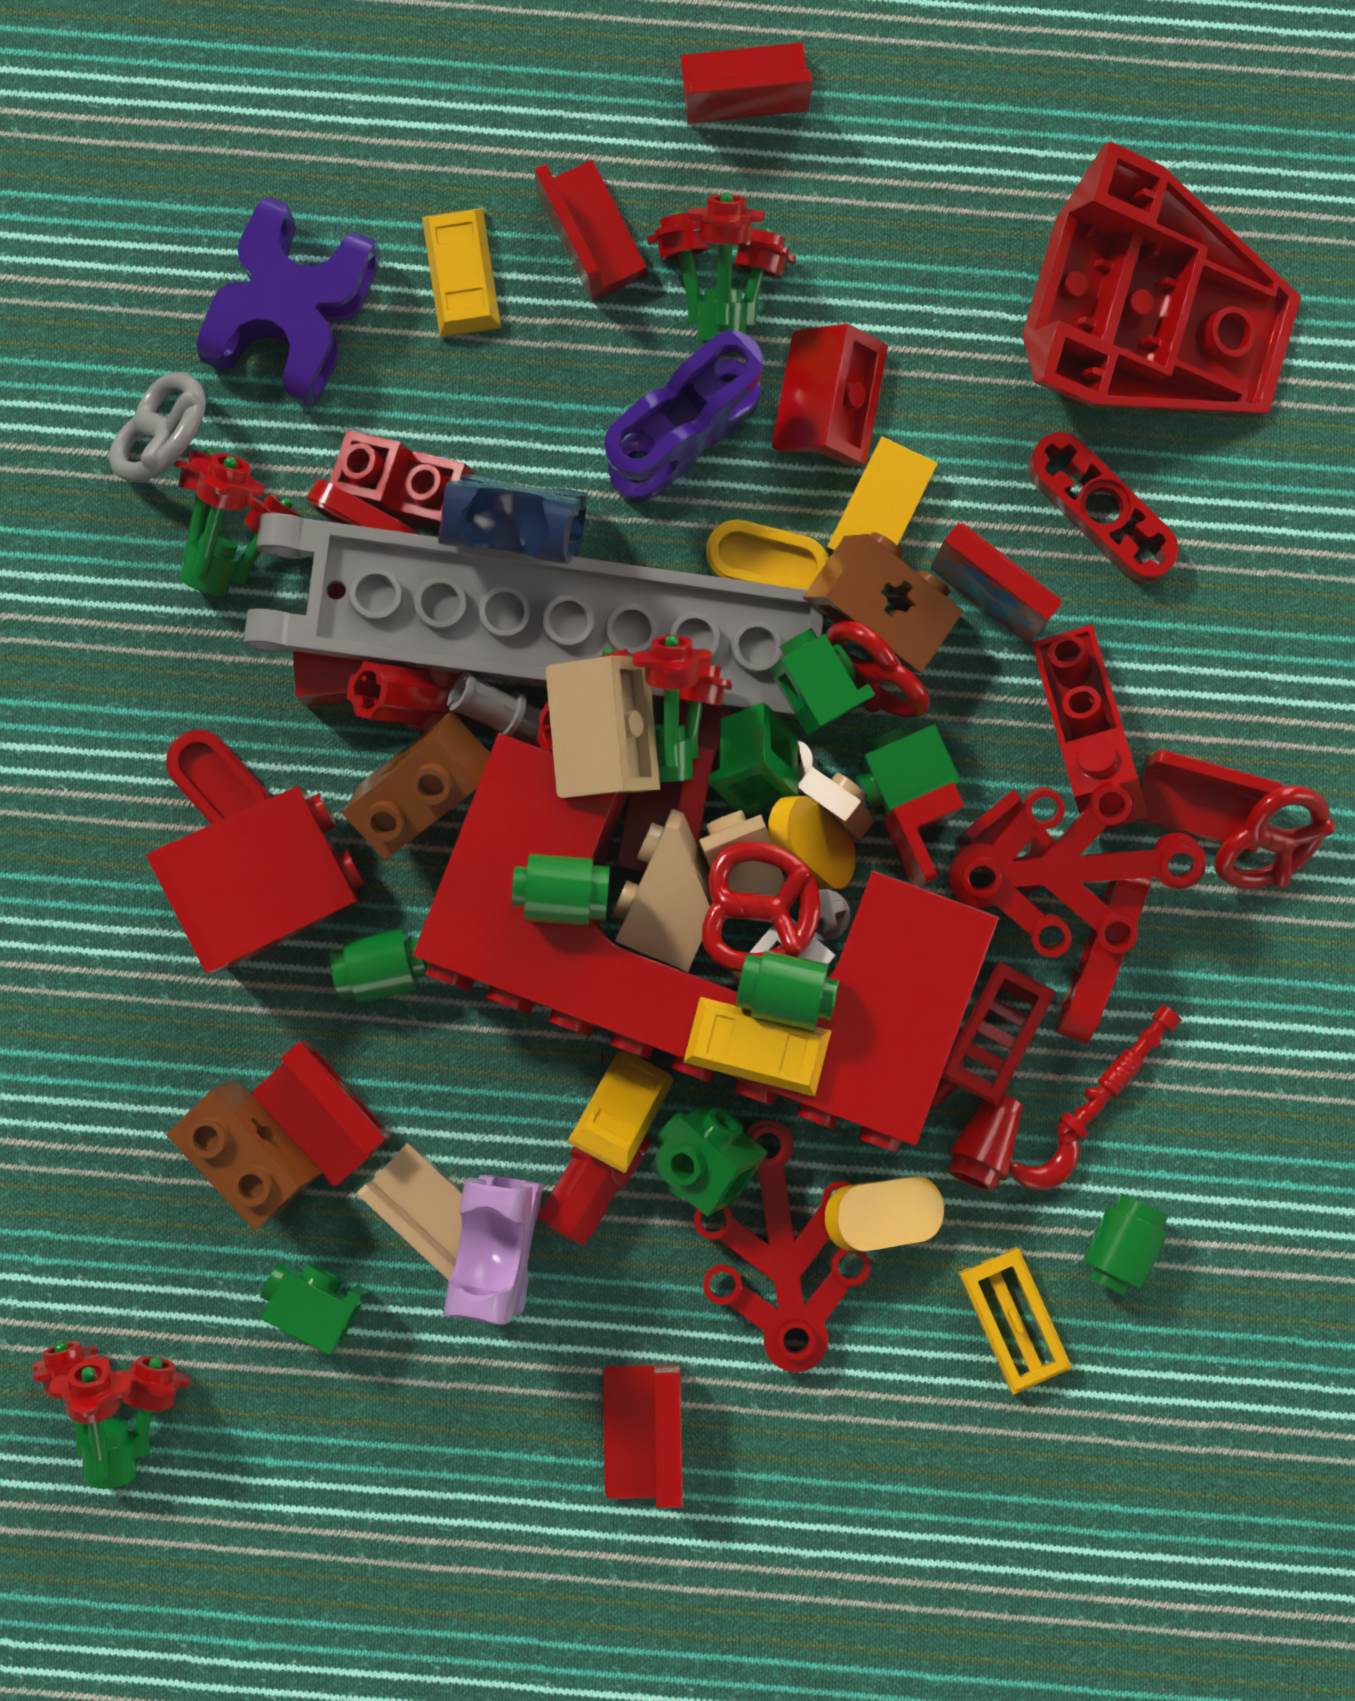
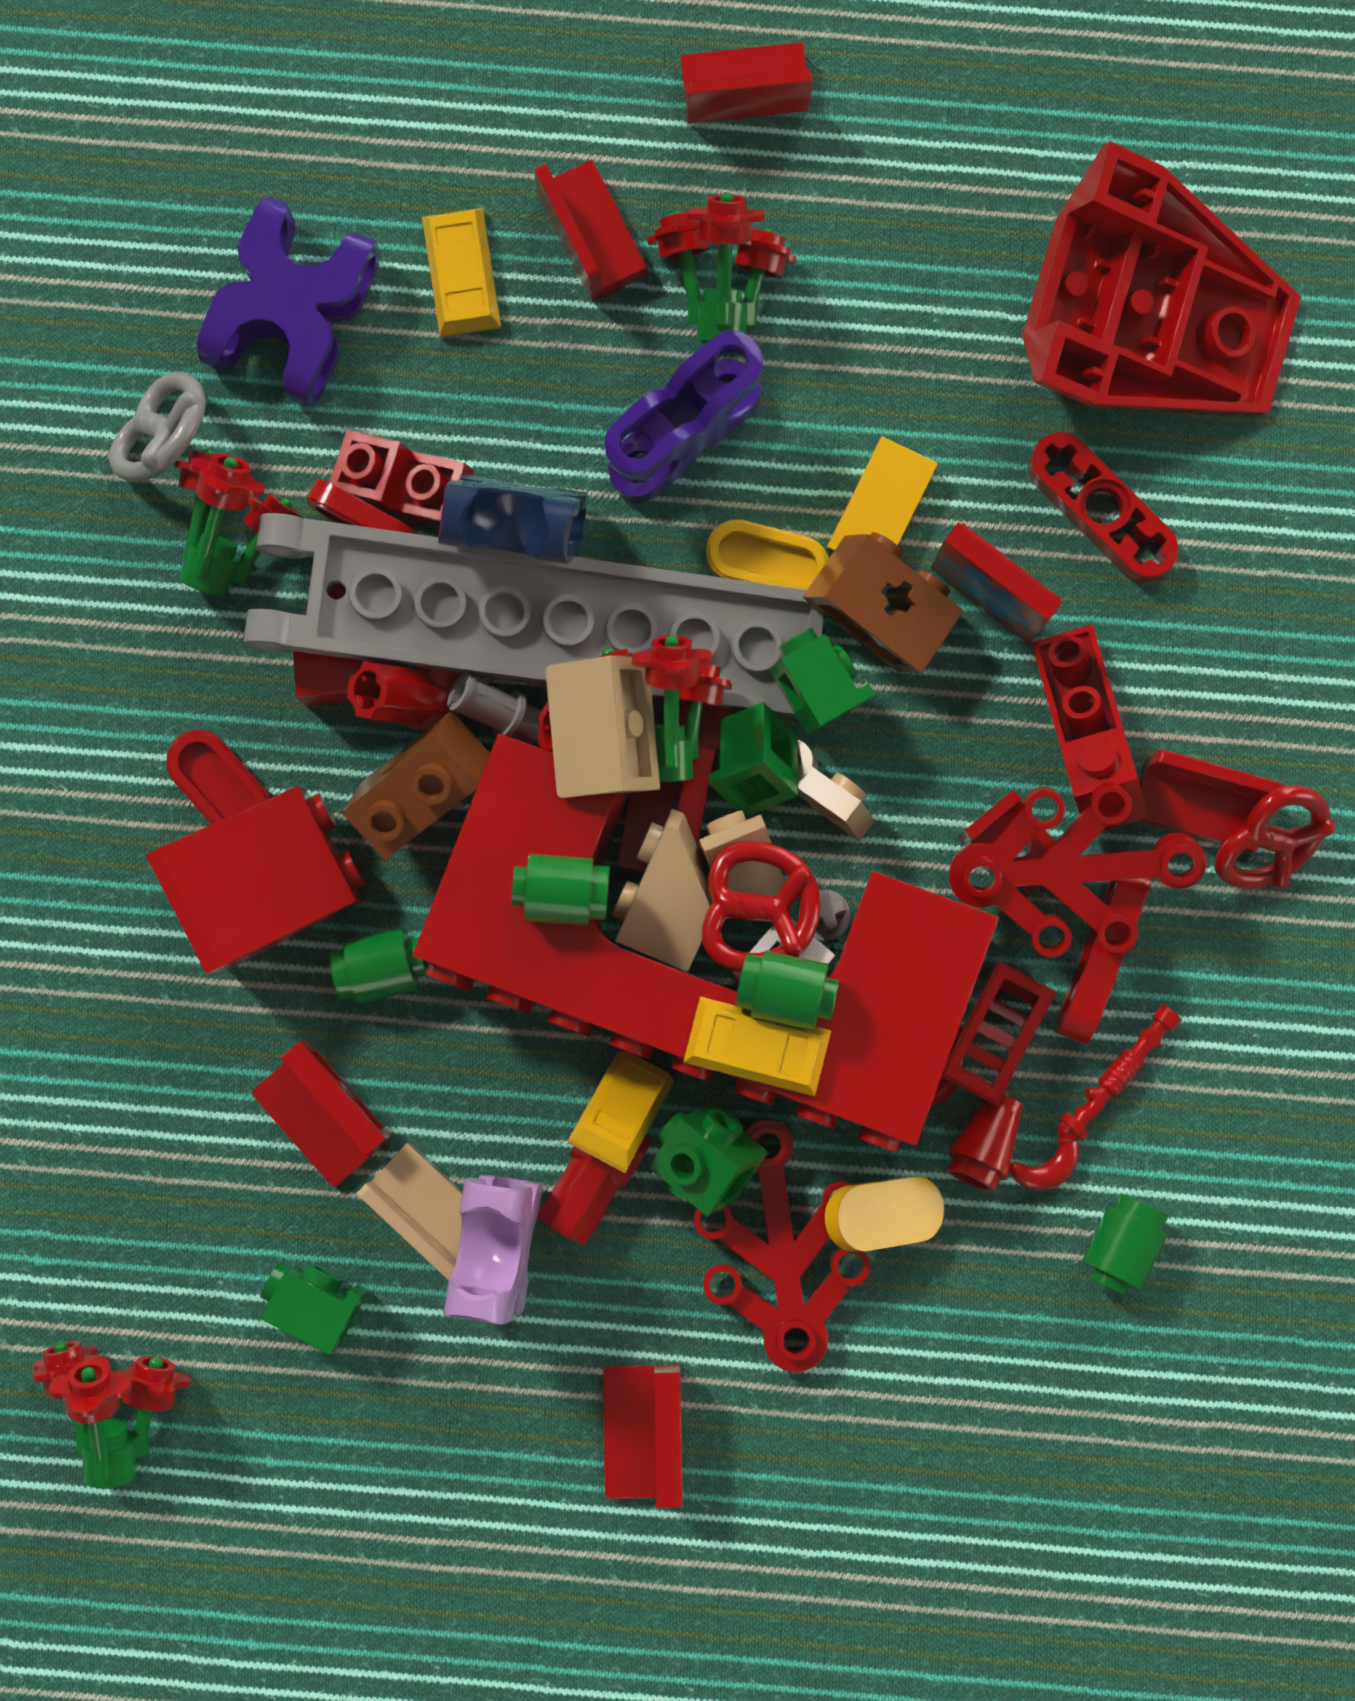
dark orange brick [166,1079,323,1231] -> none
yellow tile [768,796,856,890] -> none
red panel [772,323,888,466] -> none
red piece [826,621,930,718] -> none
green brick [855,724,961,818] -> none
red panel [882,782,965,888] -> none
yellow tile [958,1247,1072,1395] -> none

